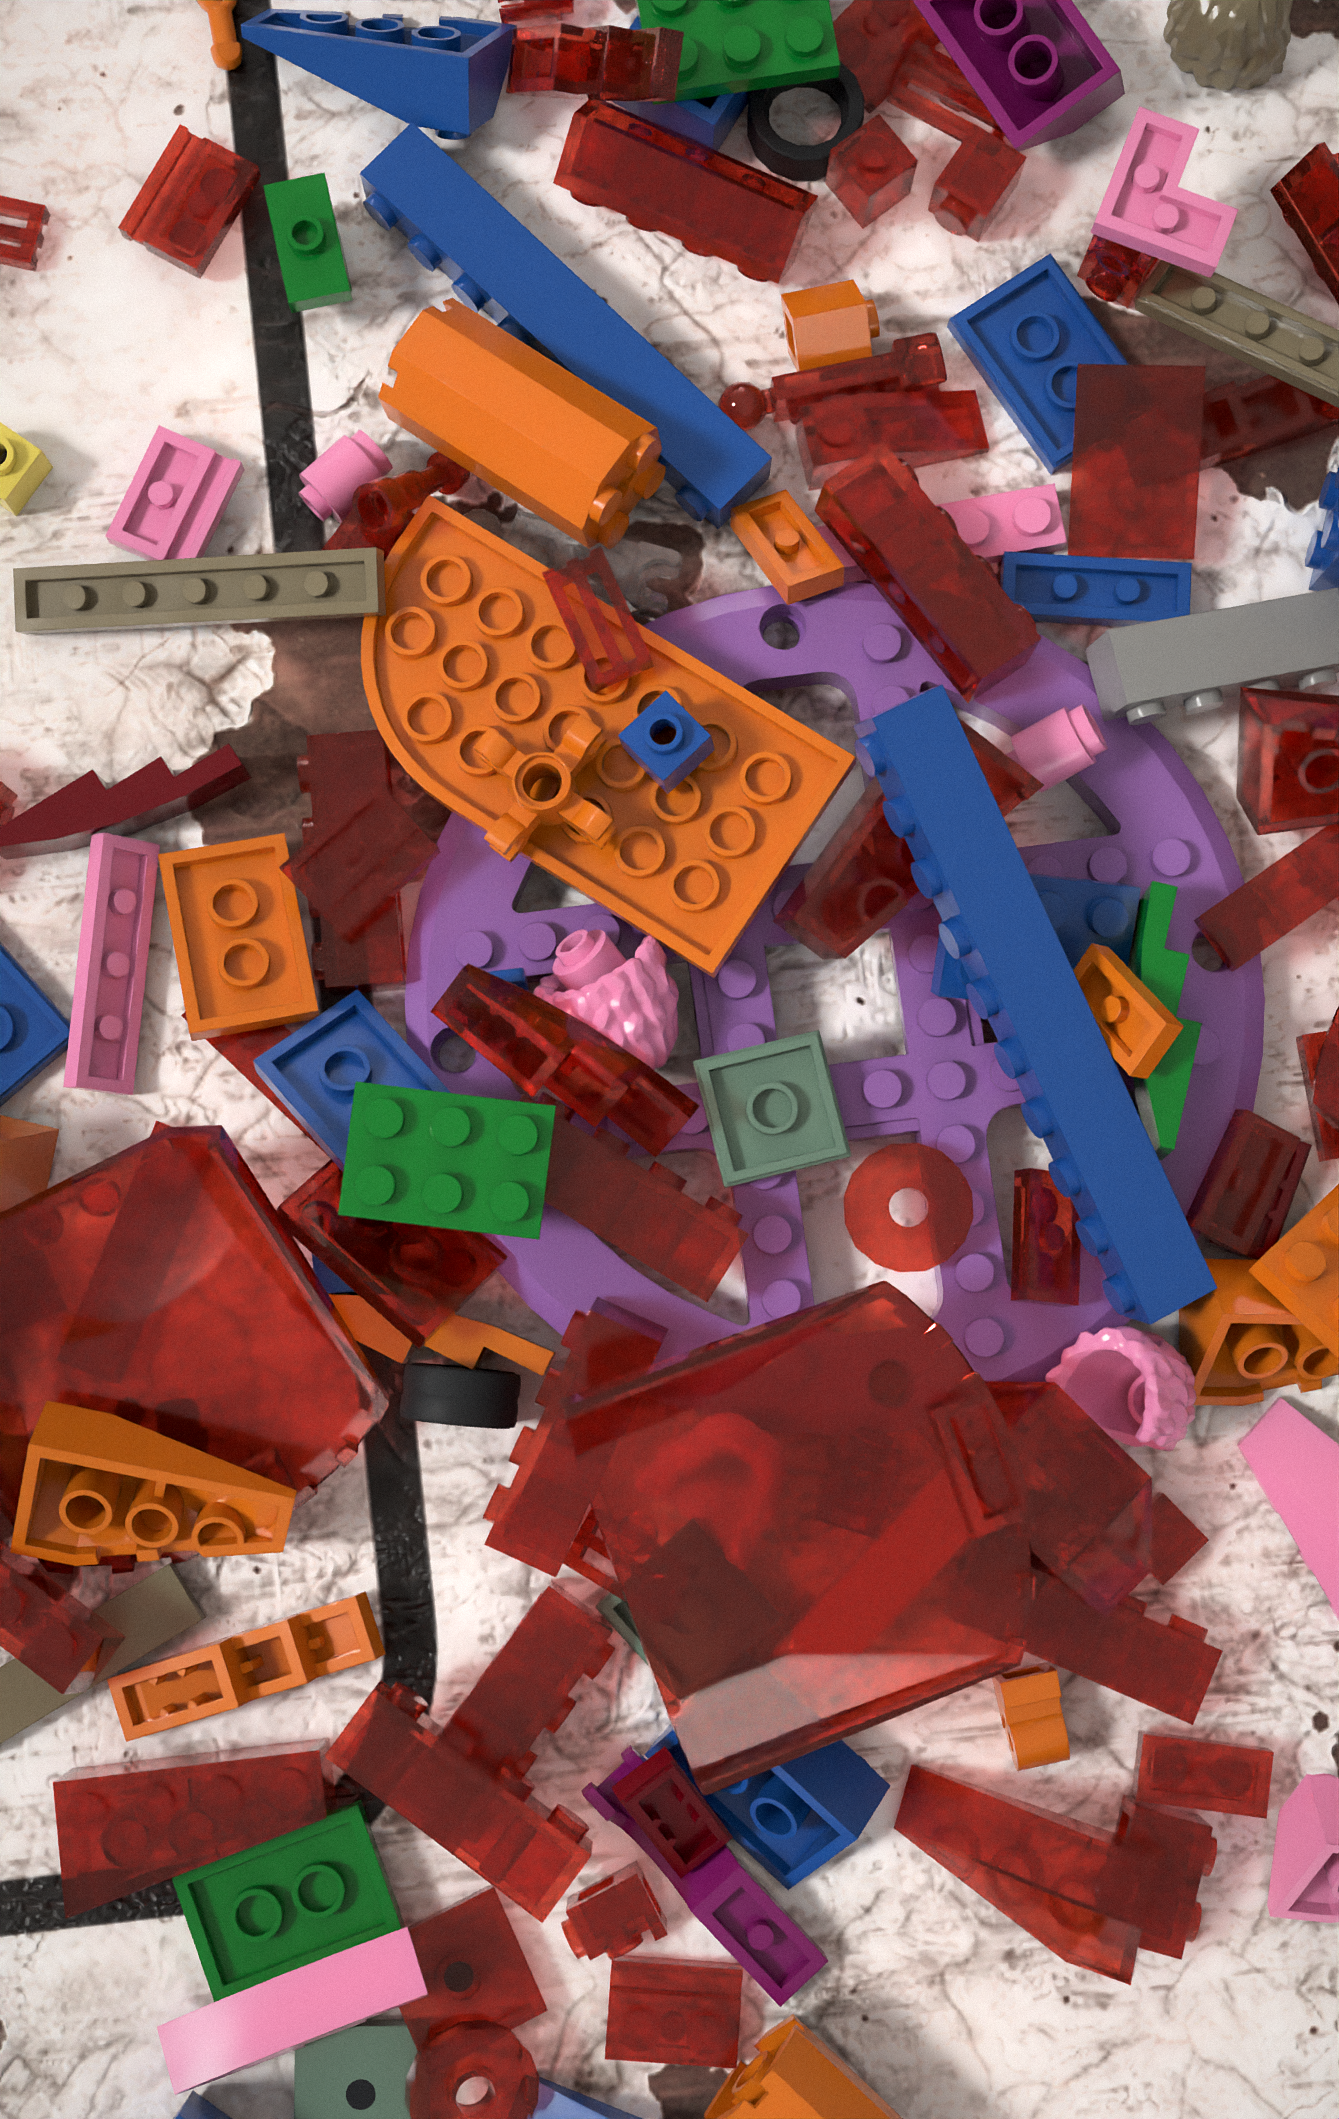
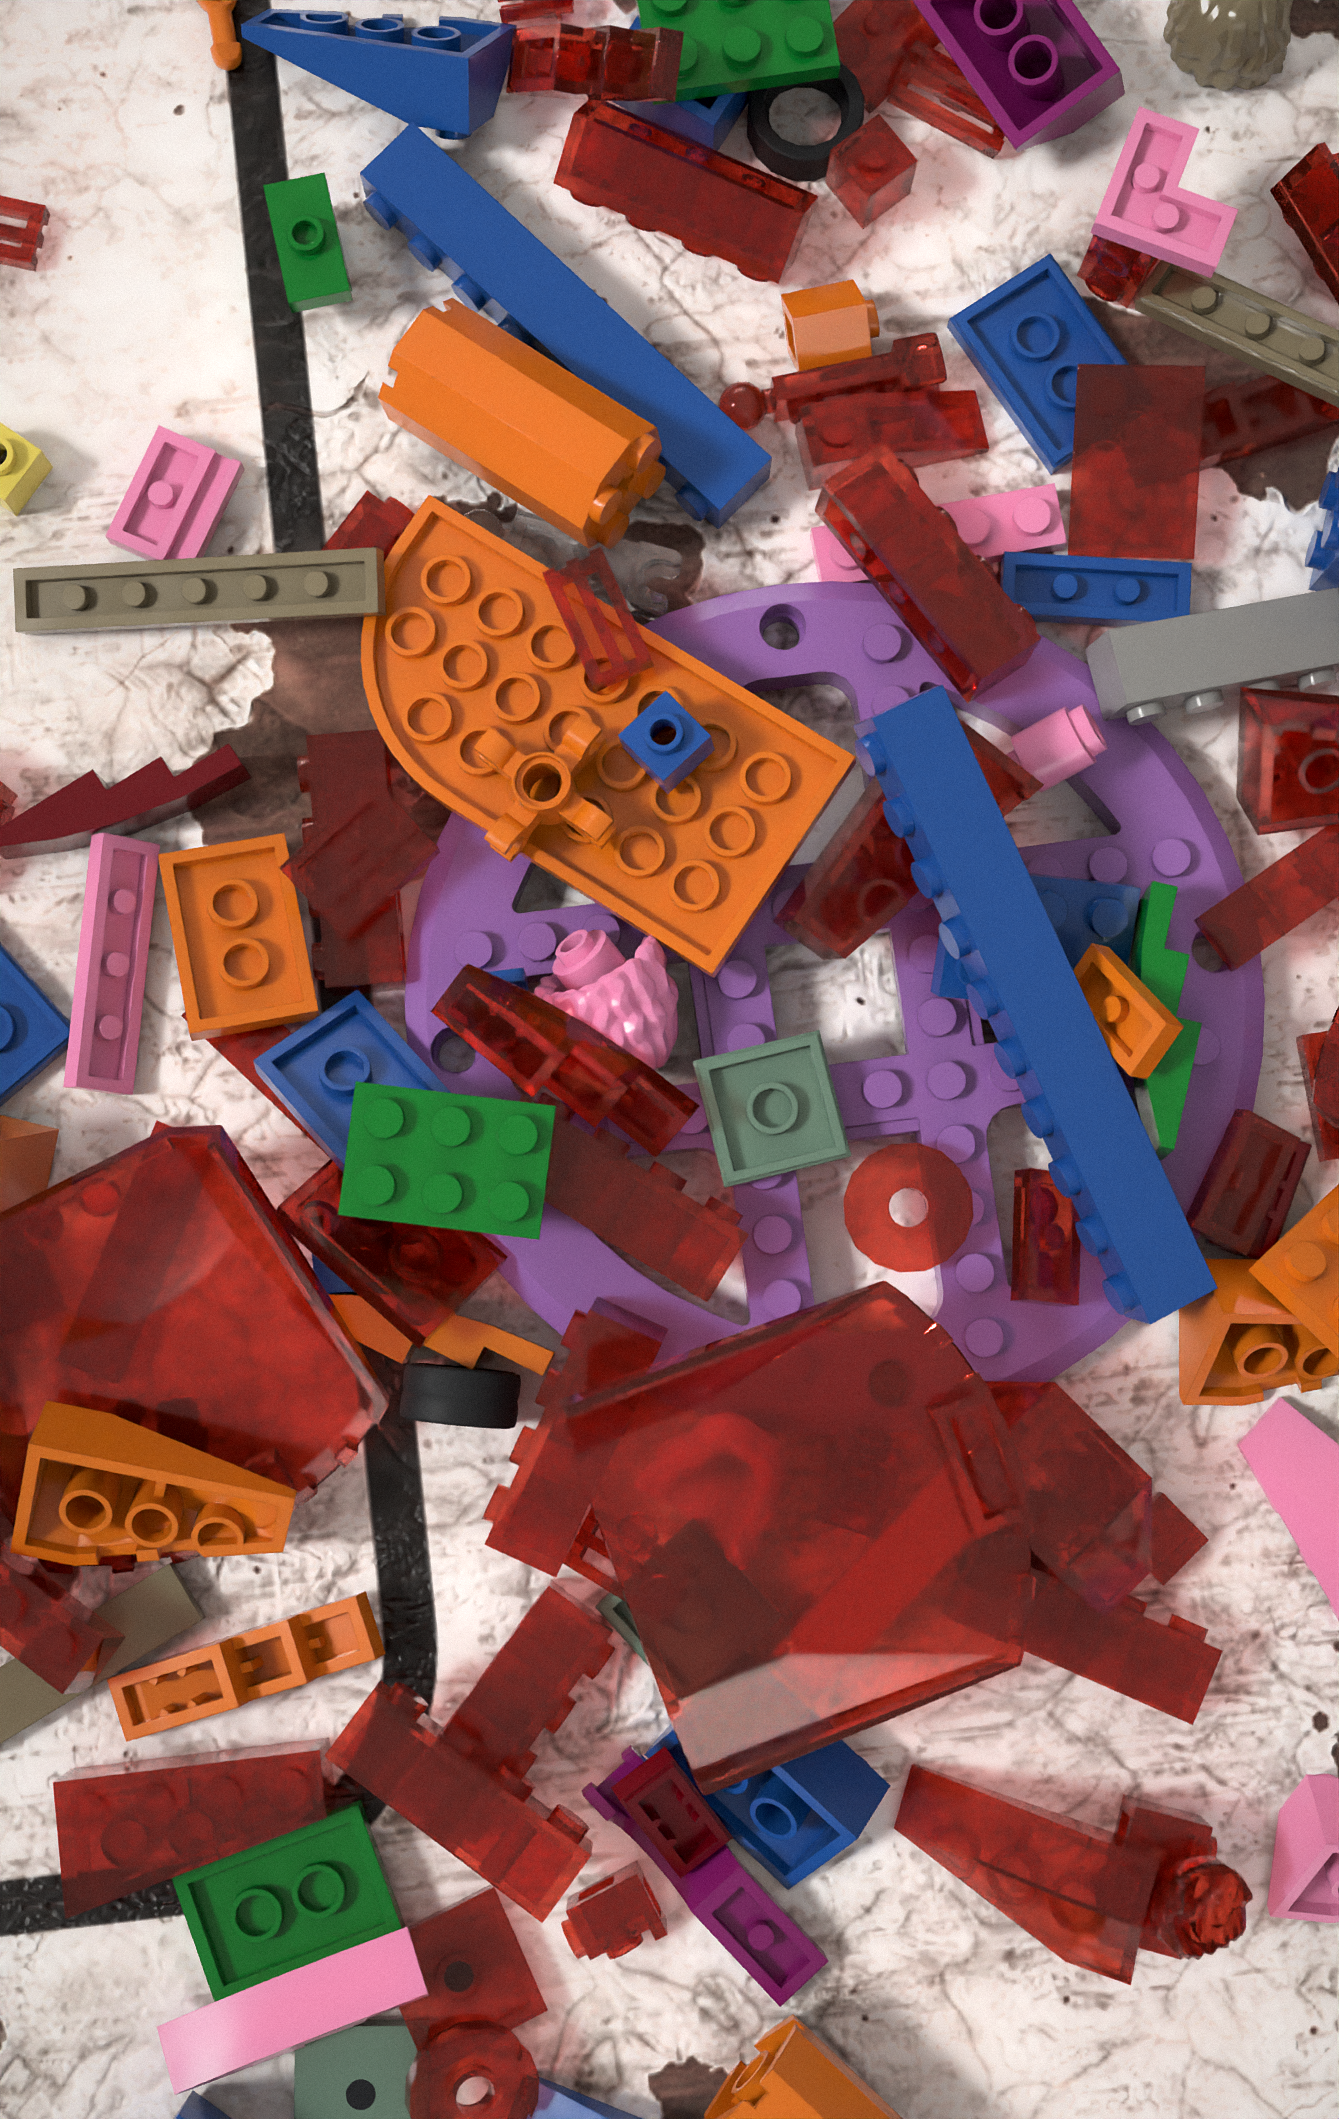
clear red plate [118,124,261,279] -> none
bright pink brick [299,430,393,523] -> none
clear red piece [352,451,470,534] -> none
clear red plate [605,1954,743,2069] -> none
orange plate [730,489,845,605] -> none
clear red brick [928,124,1027,243] -> none
orange leg [991,1662,1070,1771] -> none
bright pink hair [1042,1326,1197,1452] -> none
clear red plate [1131,1730,1274,1819] -> none
none -> clear red hair [1150,1854,1253,1960]

